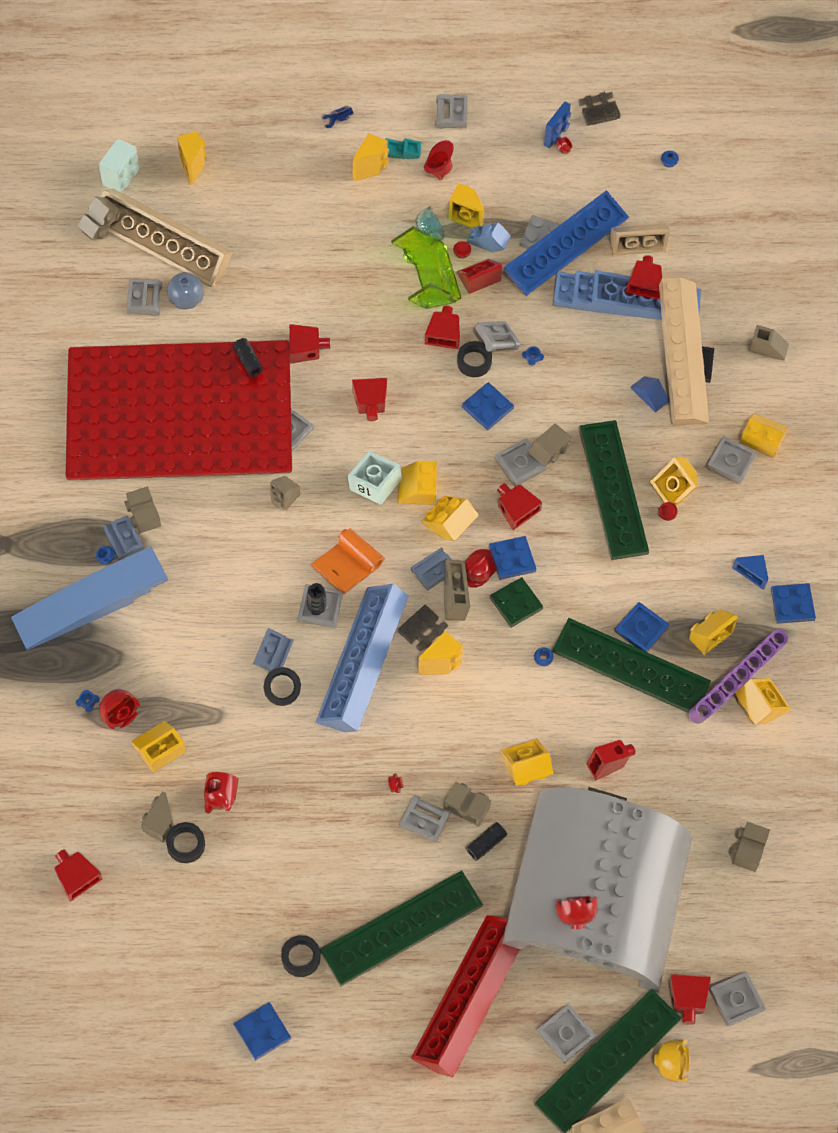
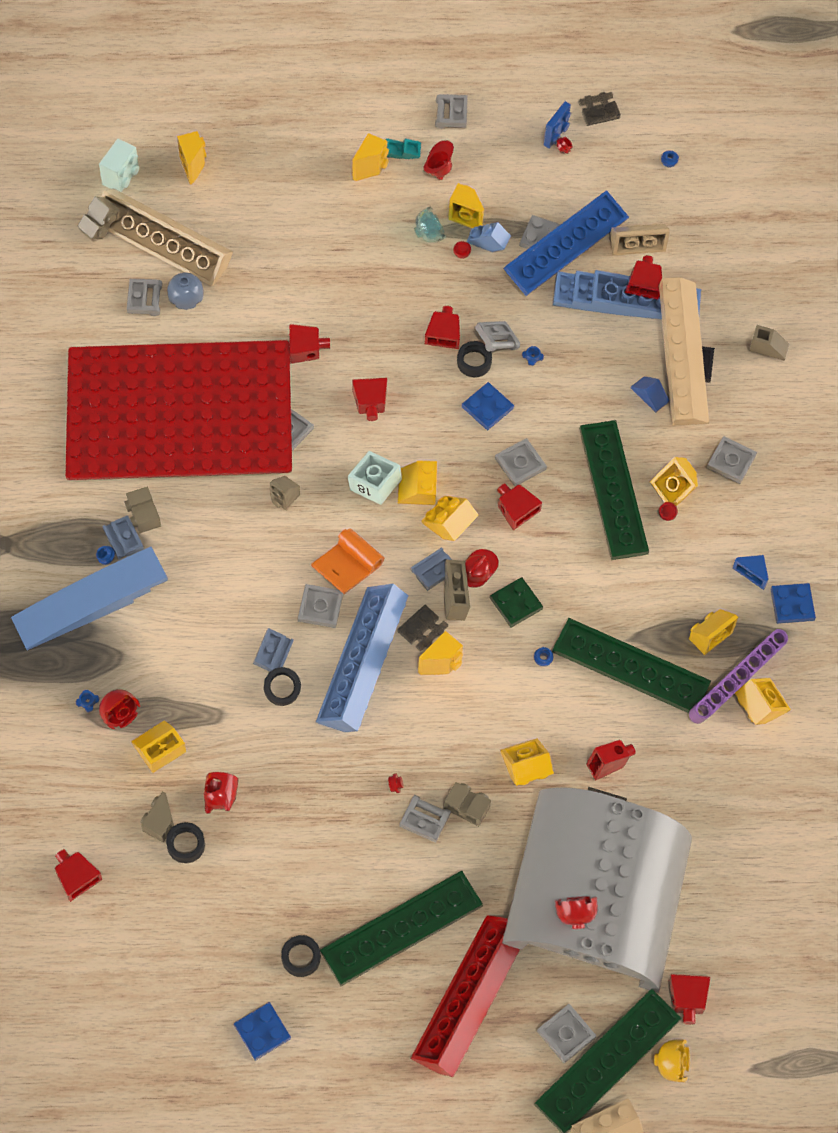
black axle [233,338,263,377] -> none
black axle [307,583,326,615] -> none
clear blue plate [321,106,354,128] -> none
clear neon green windscreen [391,226,461,309] -> none
red slope [457,258,502,294] -> none
black axle [466,822,508,861] -> none
blue plate [489,536,537,580] -> none
dark tan brick [528,423,572,467] -> none
blue plate [615,602,670,652] -> none
light grey plate [709,972,766,1027] -> none
dark tan brick [731,821,770,872] -> none
yellow slope [740,413,788,458] -> none

